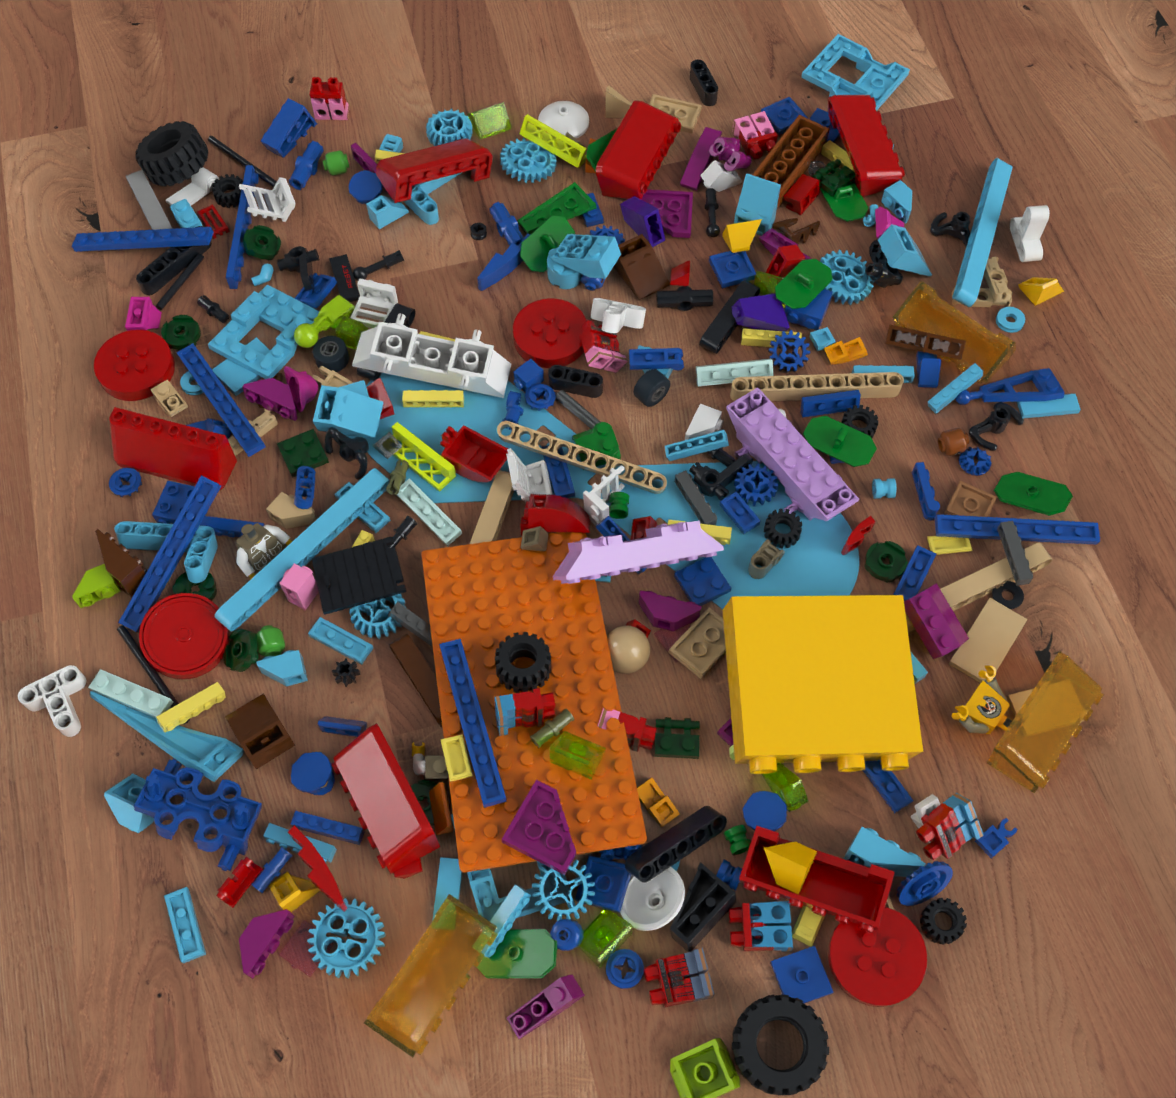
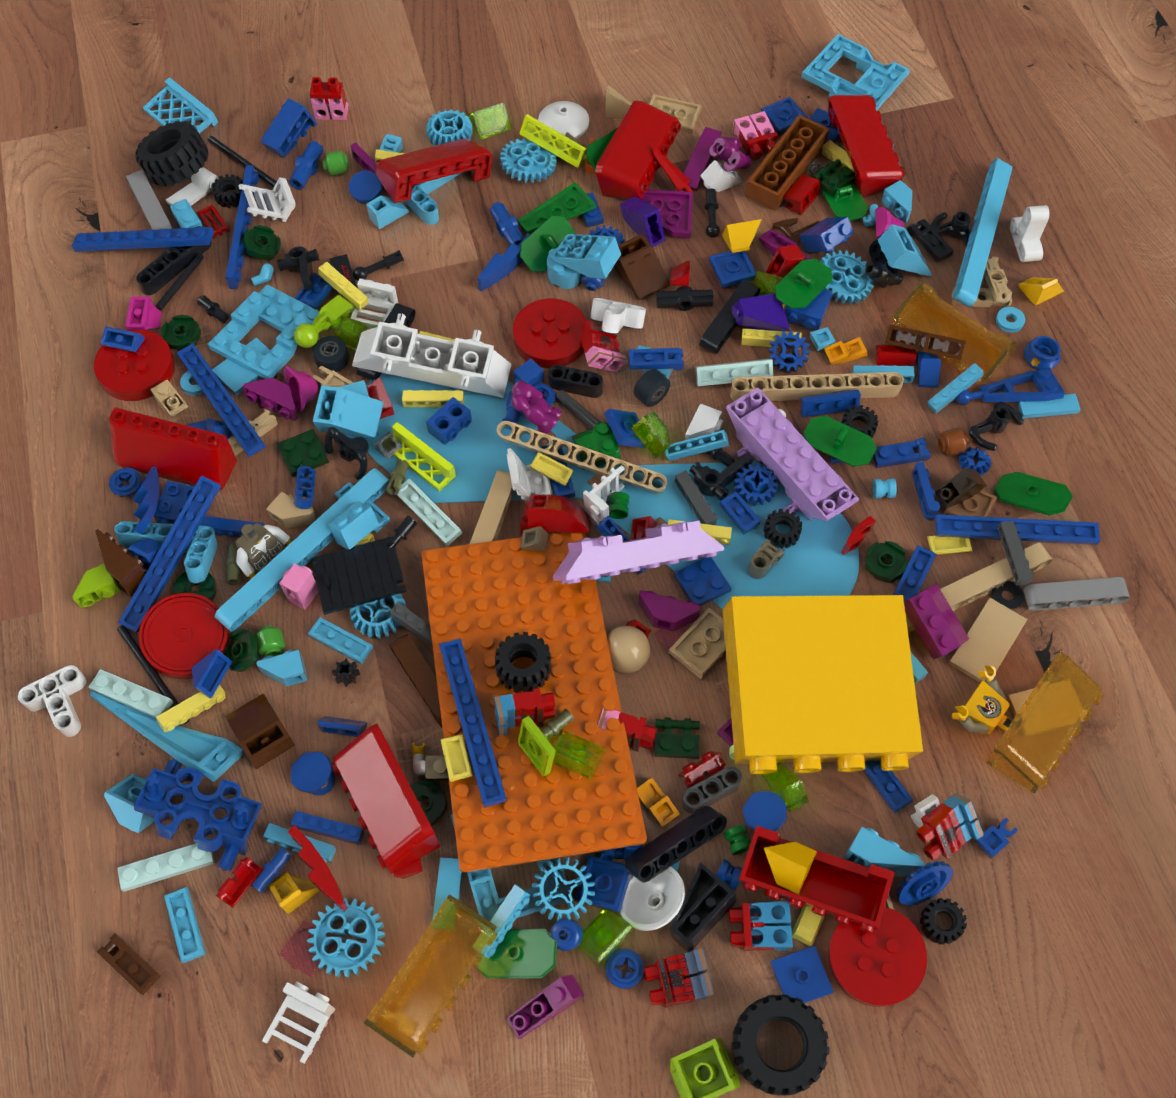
magenta slope [239,909,295,979] -> none
orange slope [429,782,453,835] -> none
red piece [440,425,508,482] -> none
black bush [470,223,487,240] -> none
magenta plate [502,780,576,875] -> none
black beam [690,59,718,106] -> none
medium azure slope [734,173,781,236] -> none
none -> reddish brown plate [97,933,160,995]
none -> blue slope [100,326,145,352]
none -> light aqua plate [117,843,215,892]
none -> blue slope [128,538,162,570]
none -> blue slope [132,466,159,534]
none -> medium azure fence [142,77,219,134]
none -> blue slope [192,650,233,698]
none -> olive pin [225,543,240,586]
none -> white plate [262,981,335,1064]
none -> light yellow piece [318,262,368,311]
none -> medium azure brick [328,501,379,550]
none -> blue brick [426,397,472,445]
none -> magenta animal [511,380,562,434]
none -> lime plate [518,716,556,777]
none -> light yellow tile [530,452,574,486]
none -> blue plate [604,409,651,448]
none -> clear neon green slope [631,411,670,459]
none -> red bar [652,145,693,192]
none -> red hinge [678,751,726,789]
none -> dark grey beam [682,766,742,814]
none -> blue brick [799,217,854,253]
none -> blue plate [873,438,931,468]
none -> red slope [876,345,917,367]
none -> black plate [907,219,954,263]
none -> dark brown slope [935,468,987,509]
none -> light grey beam [1023,577,1130,611]
none -> blue hat [1024,336,1061,370]

